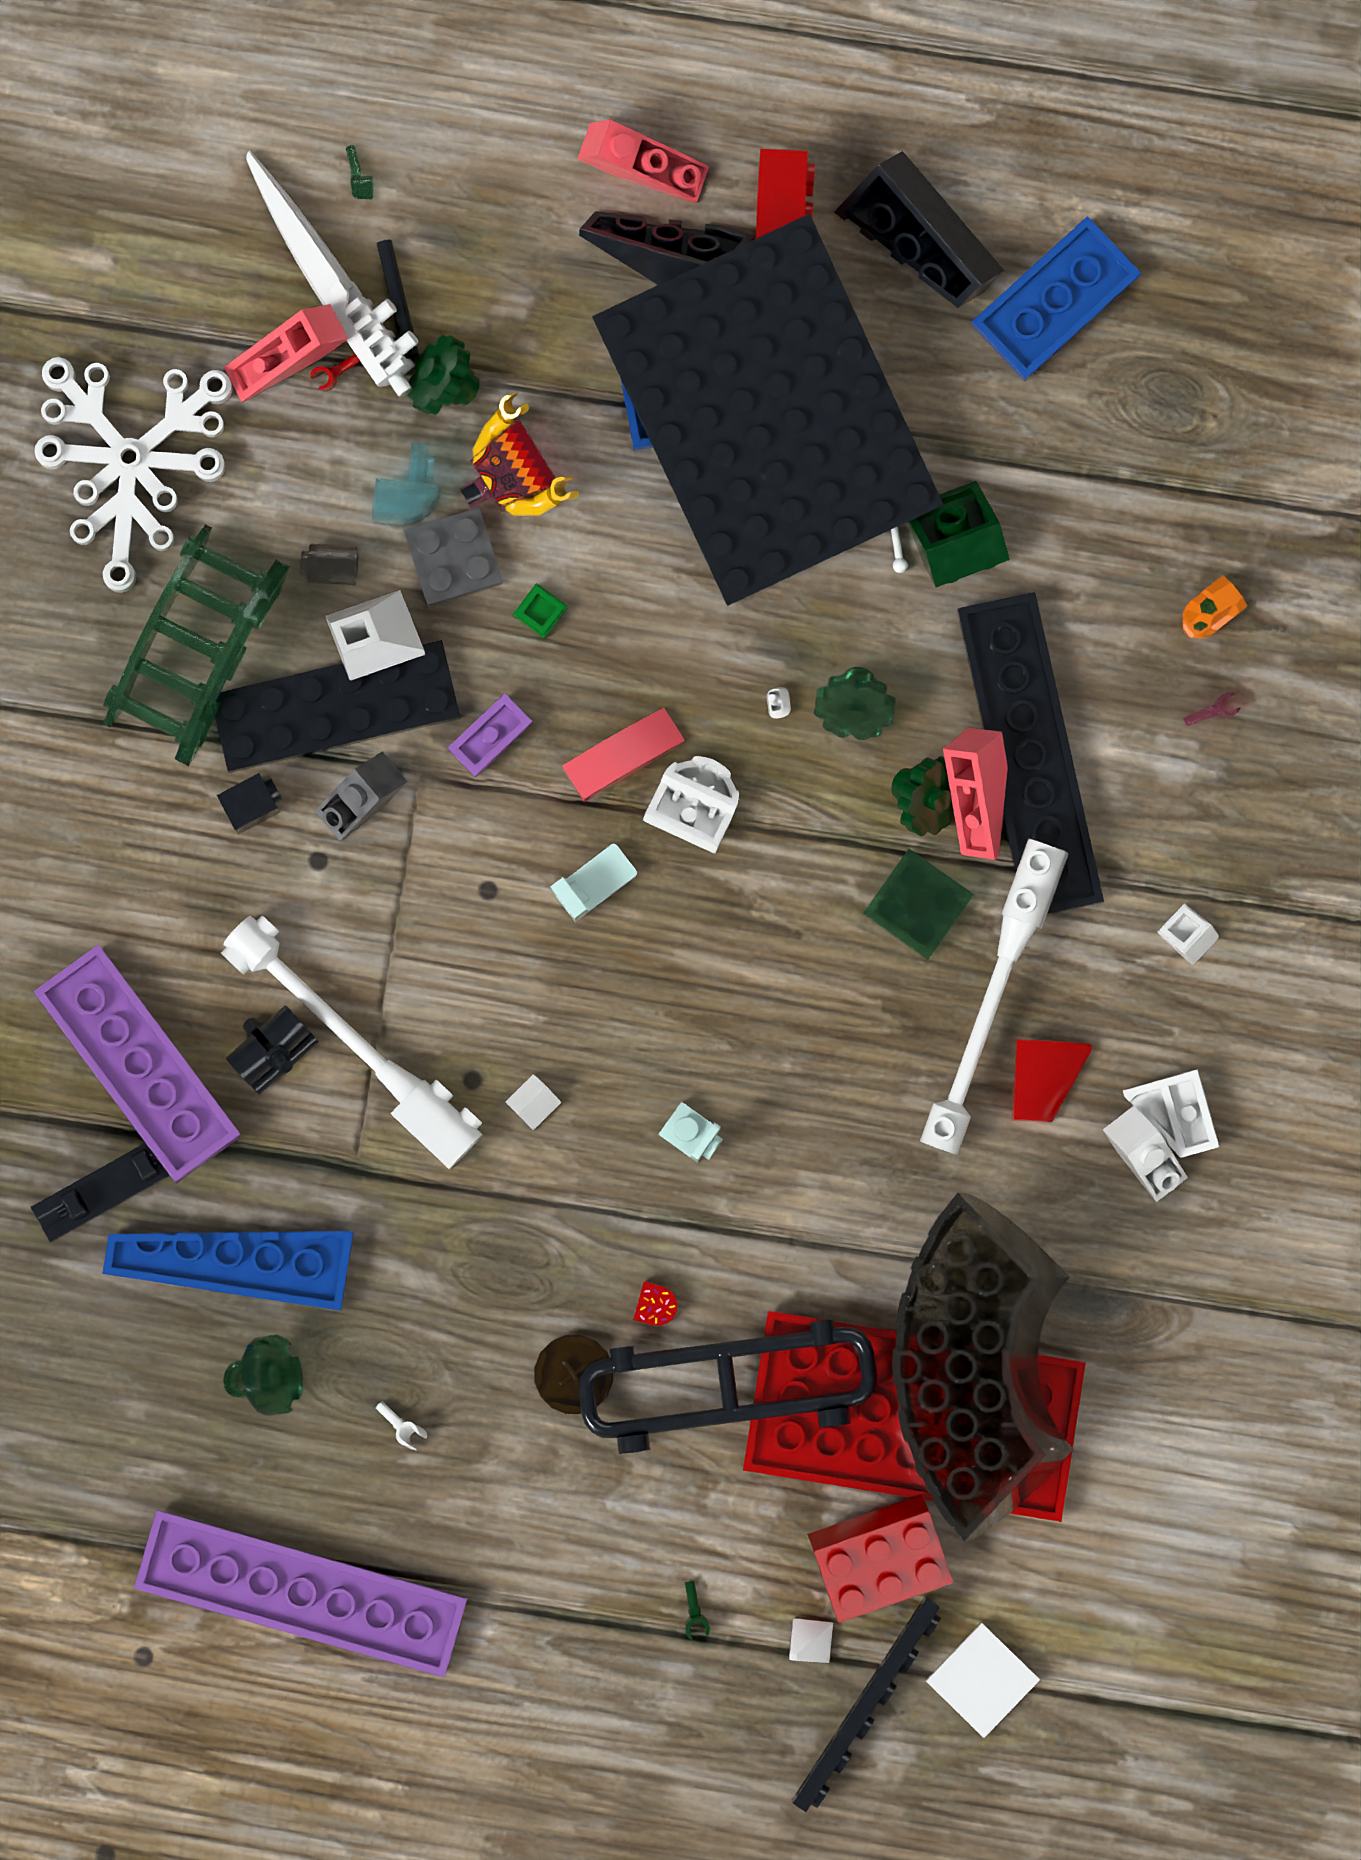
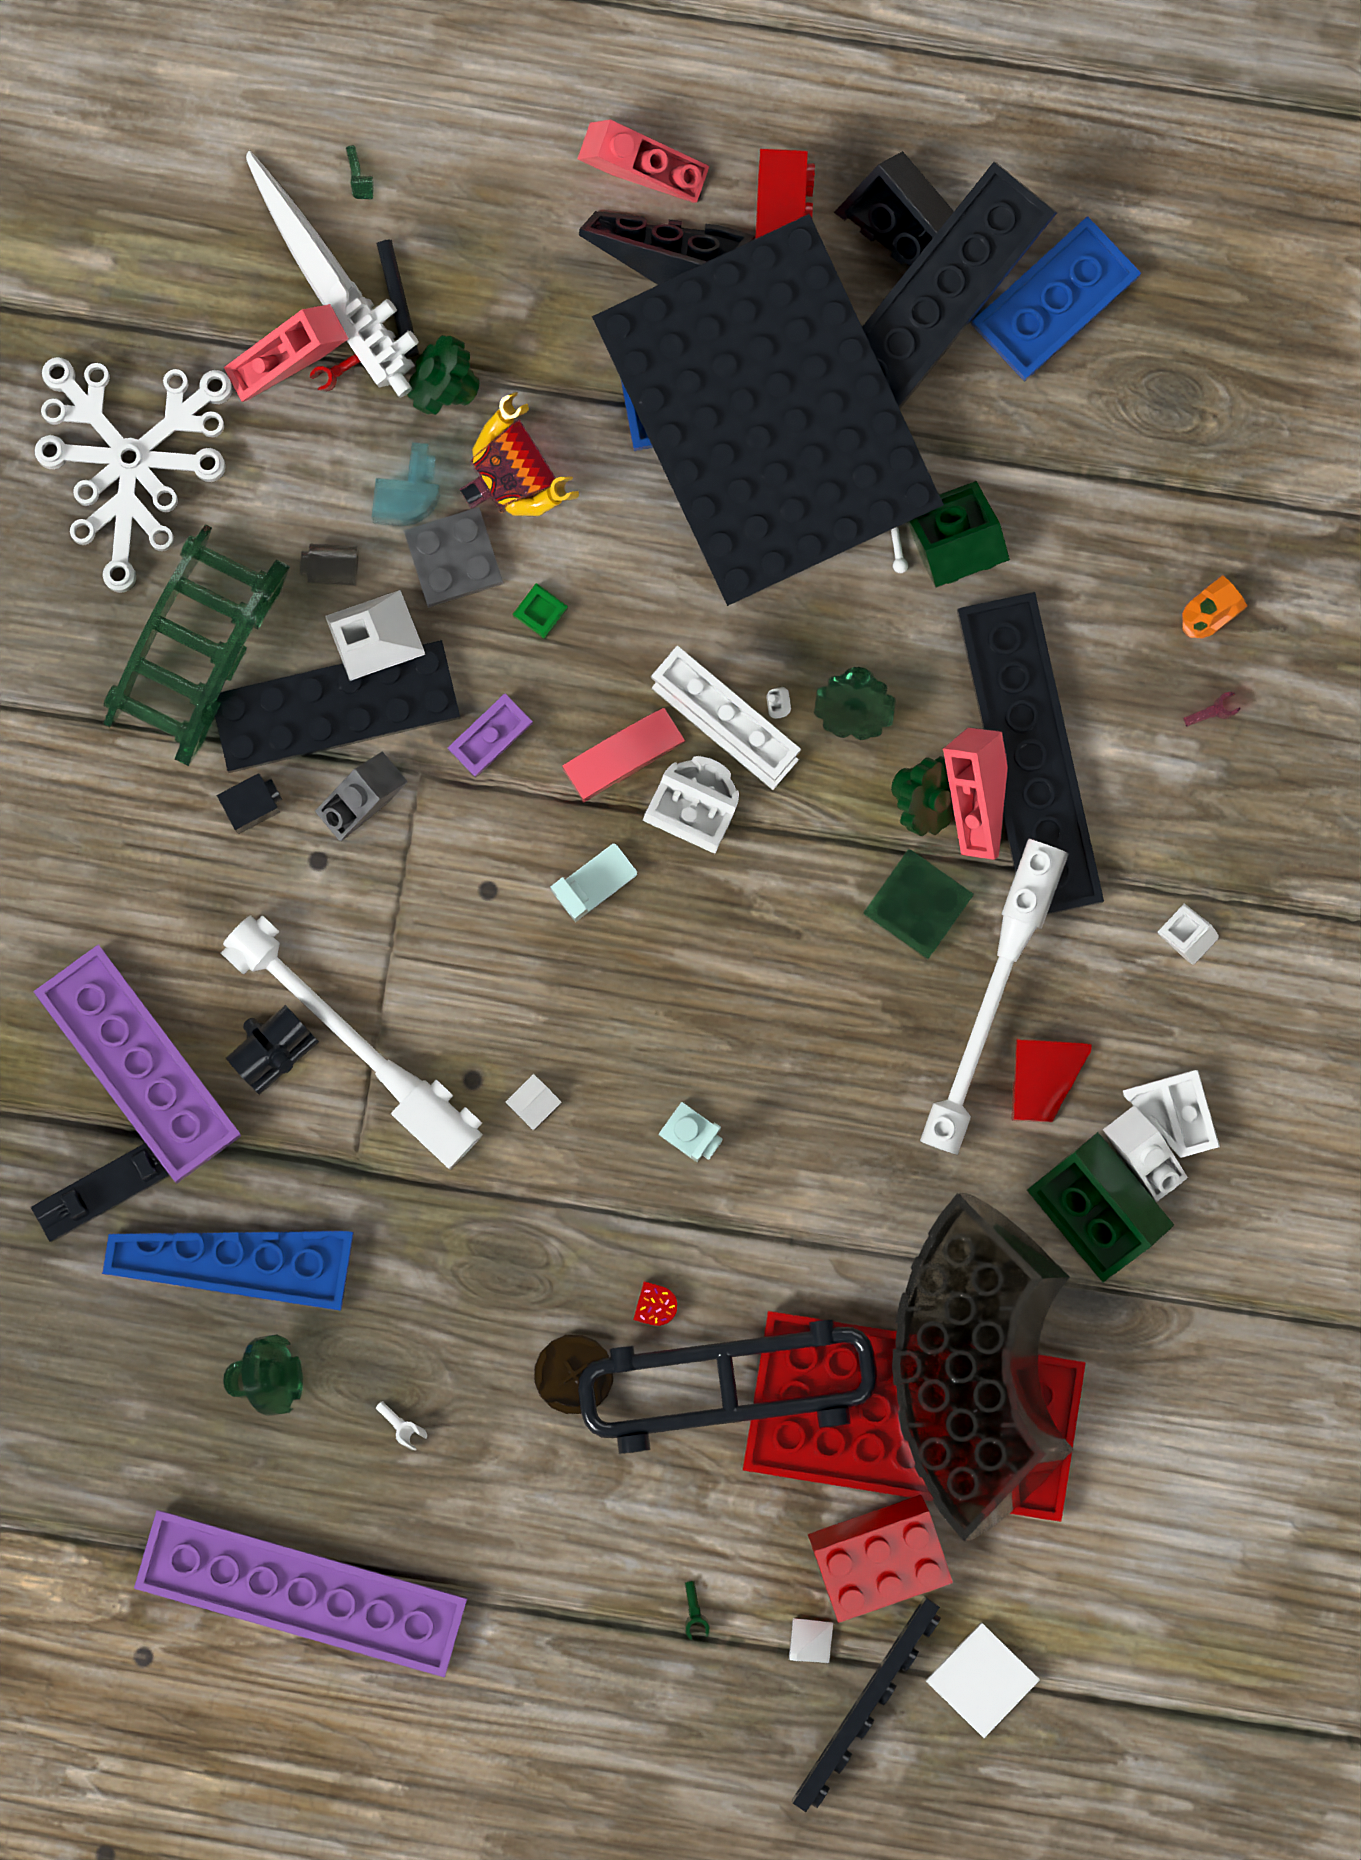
none -> white fence [651,646,801,790]
none -> black plate [862,162,1057,409]
none -> dark green slope [1027,1132,1174,1283]

